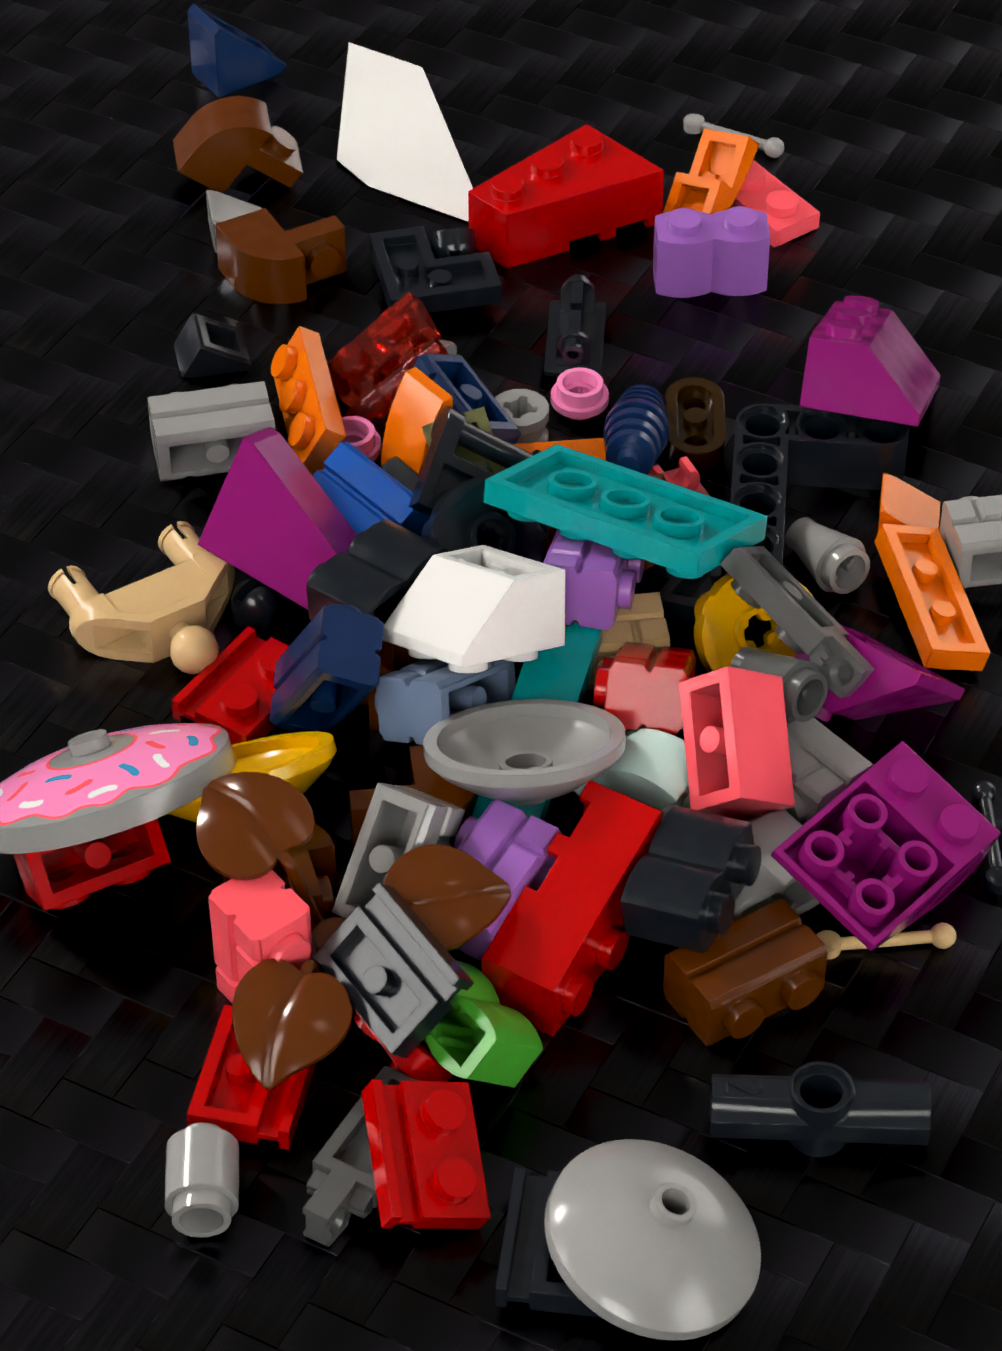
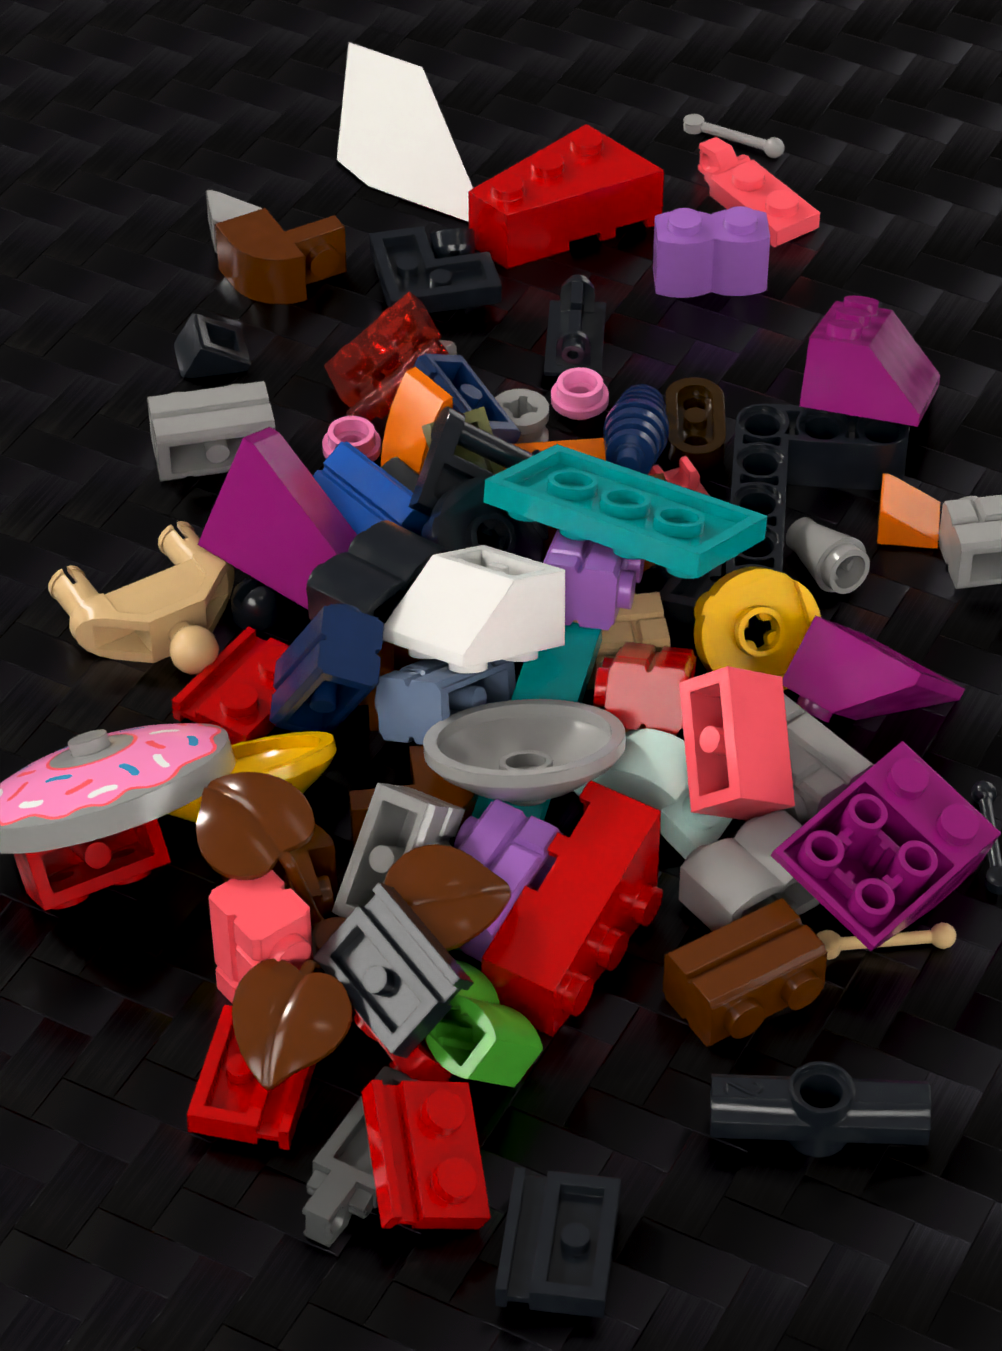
light grey brick [165,1123,239,1237] -> none
reddish brown brick [173,96,303,193] -> none
dark blue slope [187,3,287,98] -> none
orange plate [271,326,346,476] -> none
light grey dish [544,1139,761,1340] -> none
black brick [620,806,762,953] -> none
orange slope [663,128,759,214] -> none
dark grey hinge [720,546,875,698] -> none
dark grey cone [730,646,828,722] -> none
orange plate [875,524,991,671] -> none

